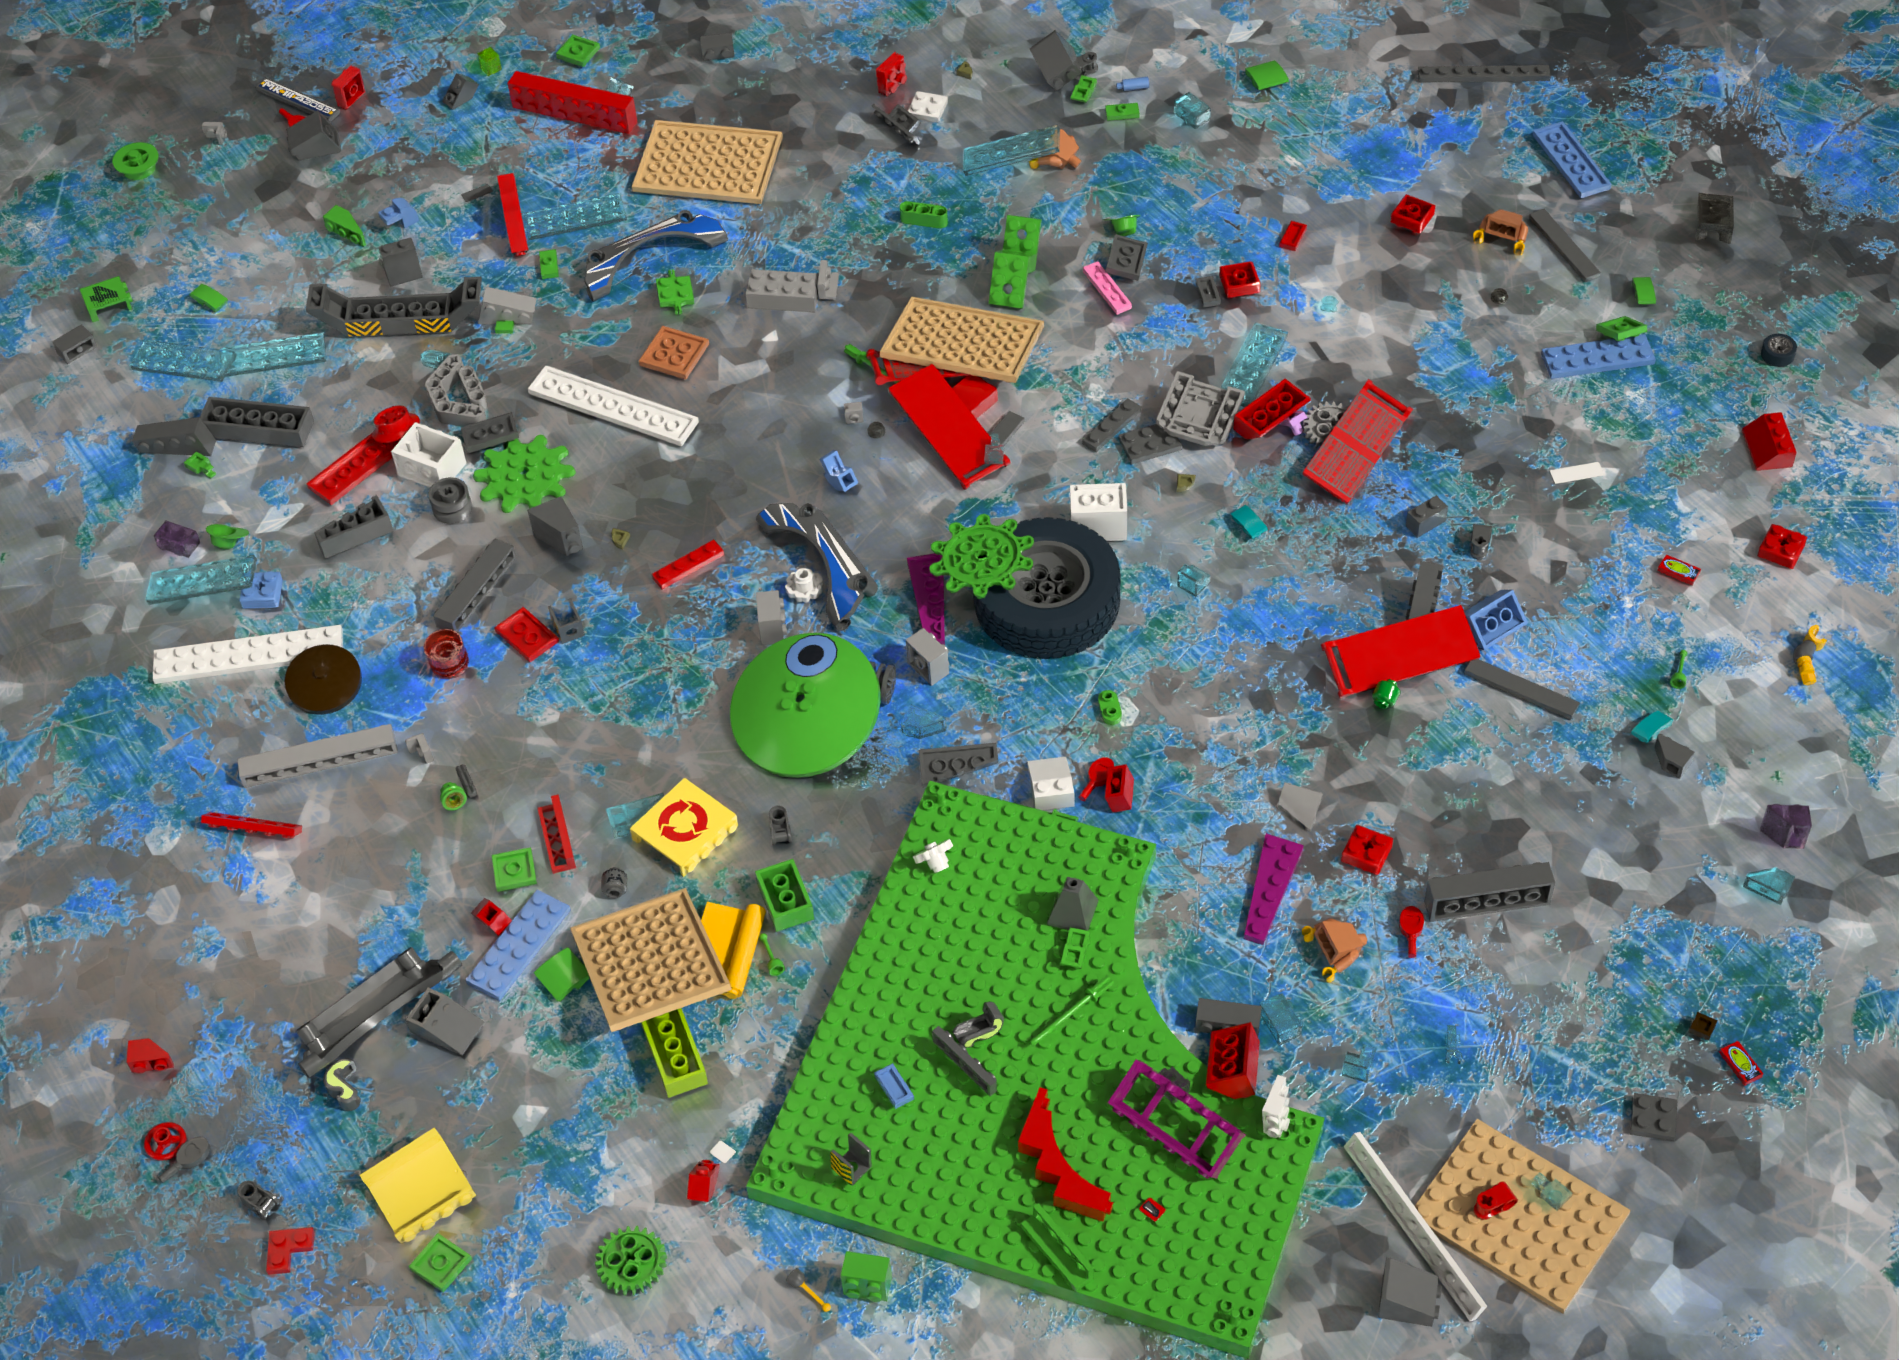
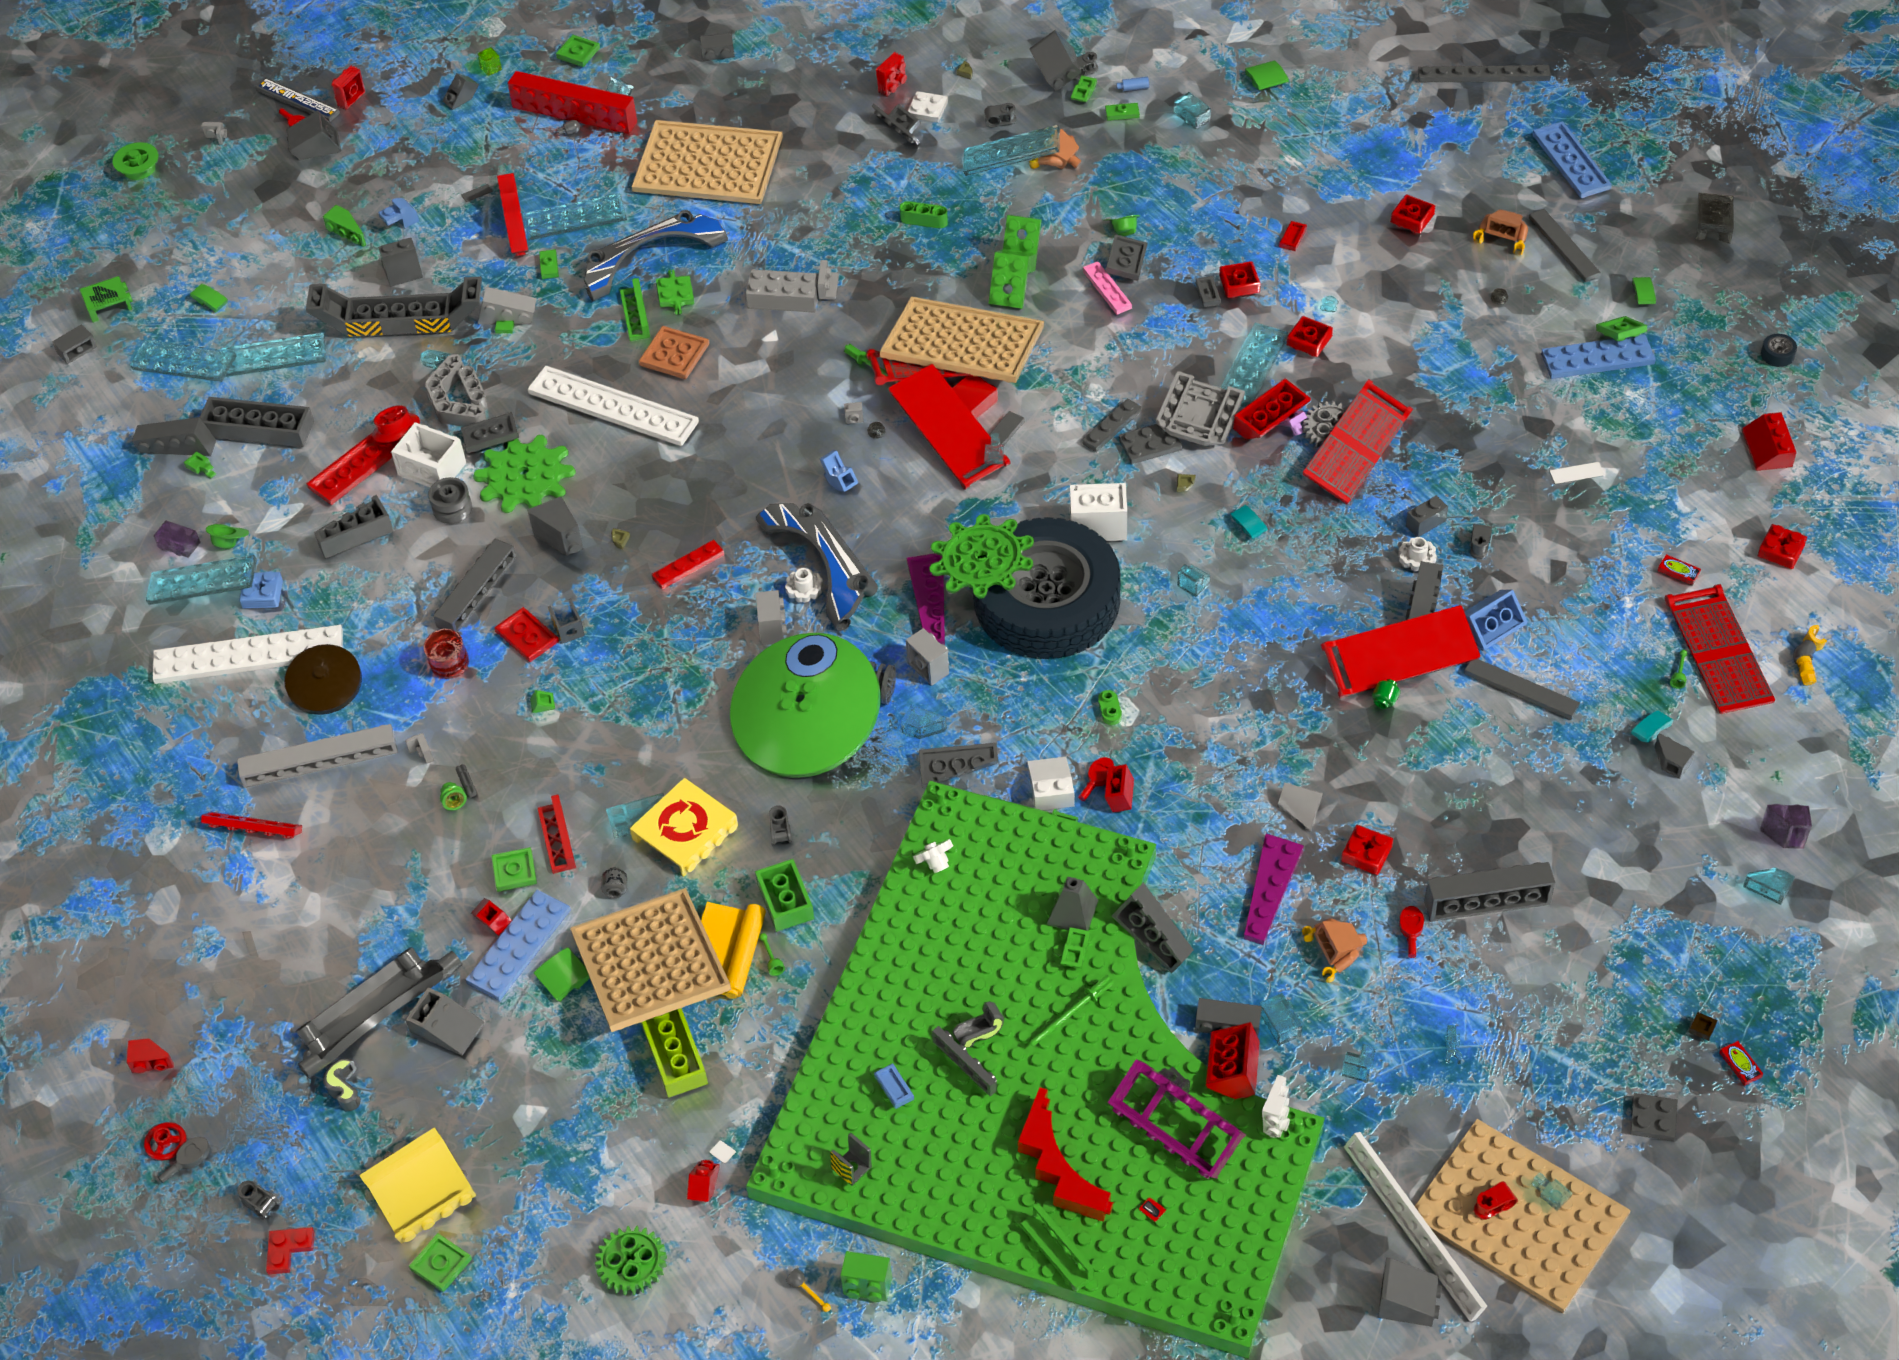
none -> bright green slope [530,690,555,713]
none -> dark grey cylinder [557,120,580,135]
none -> bright green fence [620,278,650,341]
none -> dark grey piece [984,103,1016,127]
none -> dark grey wedge [1112,882,1194,973]
none -> red brick [1286,316,1333,357]
none -> white plant [1398,537,1437,572]
none -> red flag [1665,584,1775,714]

